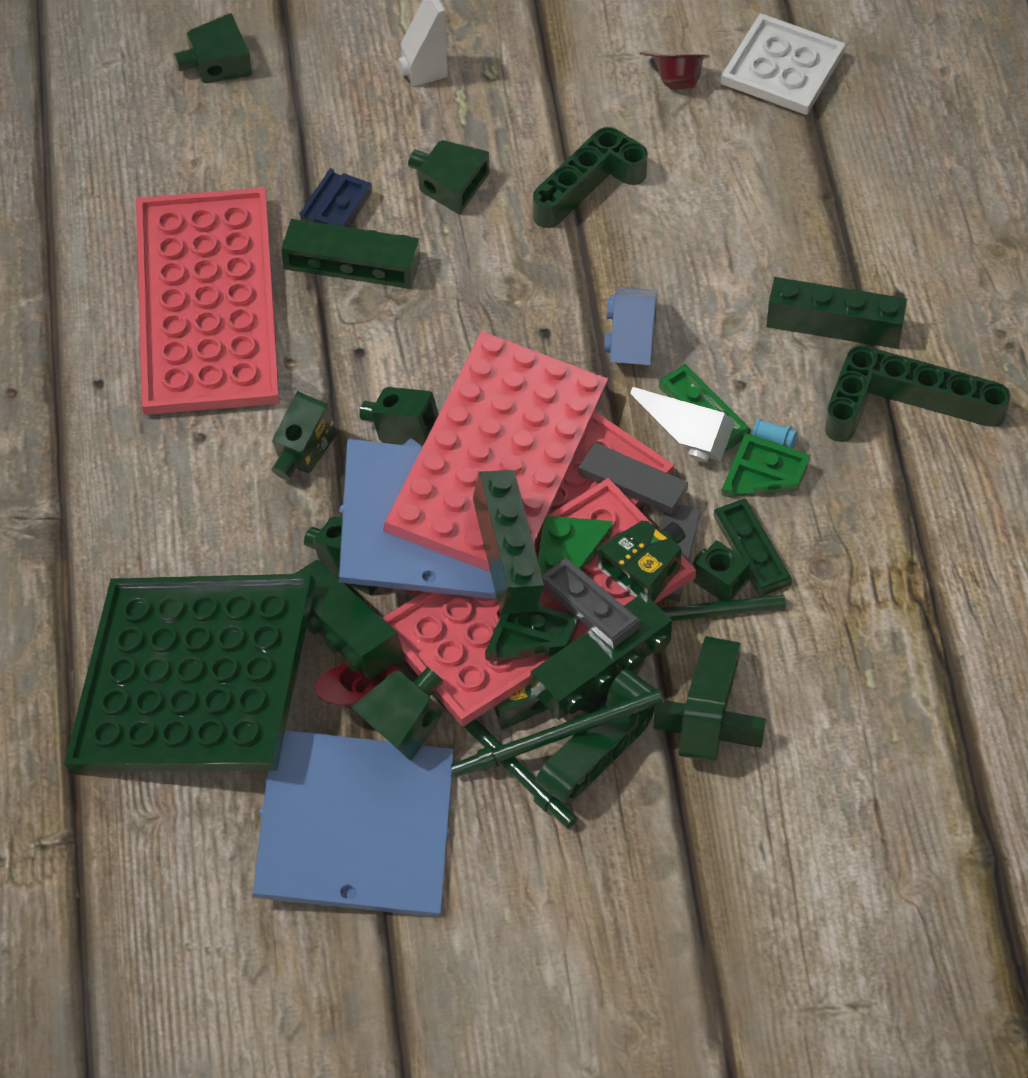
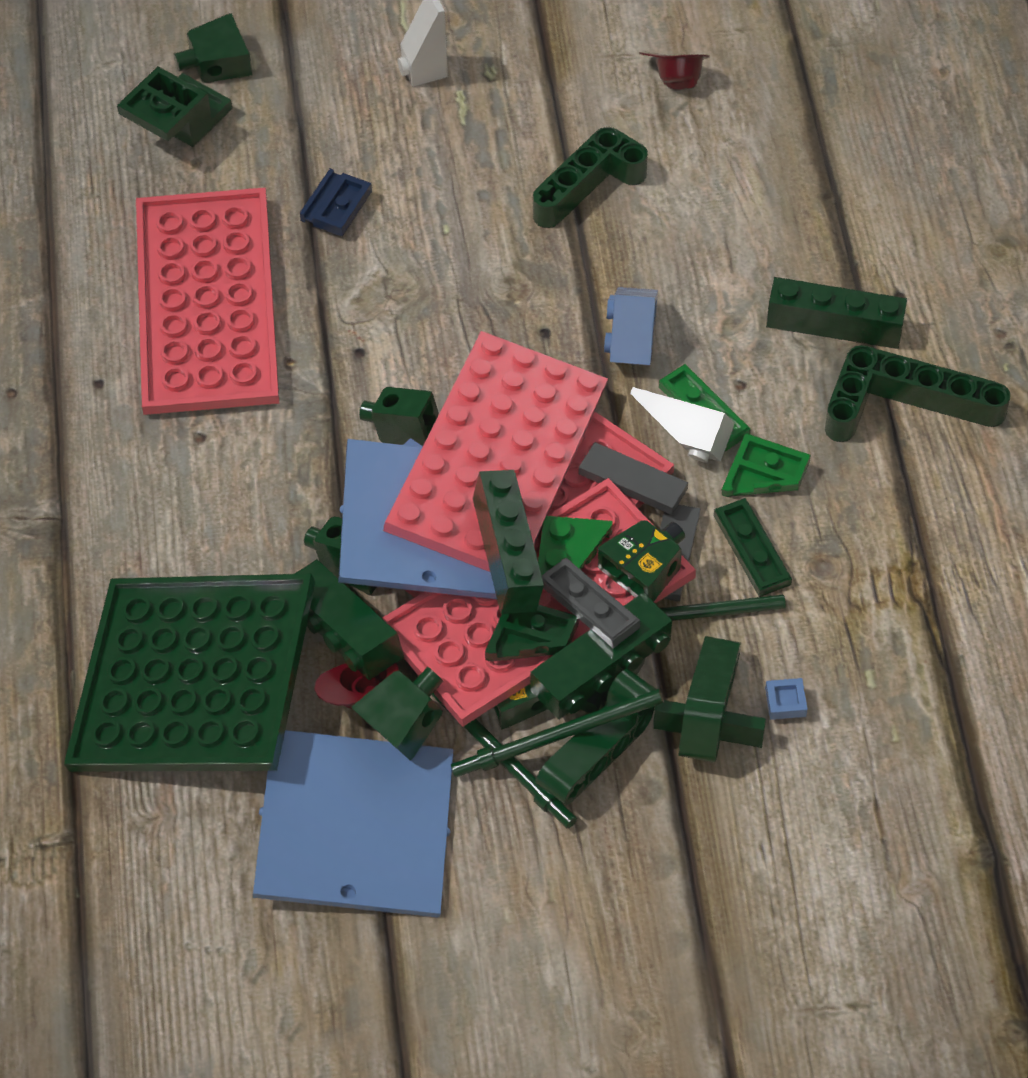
dark green torso [271,391,337,480] -> none
dark green brick [281,219,420,289] -> none
dark green torso [408,140,490,215] -> none
dark green brick [693,540,751,601] -> none
white plate [721,13,846,115] -> none
medium azure pin [752,418,798,449] -> none
none -> dark green bracket [117,66,233,147]
none -> medium blue plate [765,678,807,720]

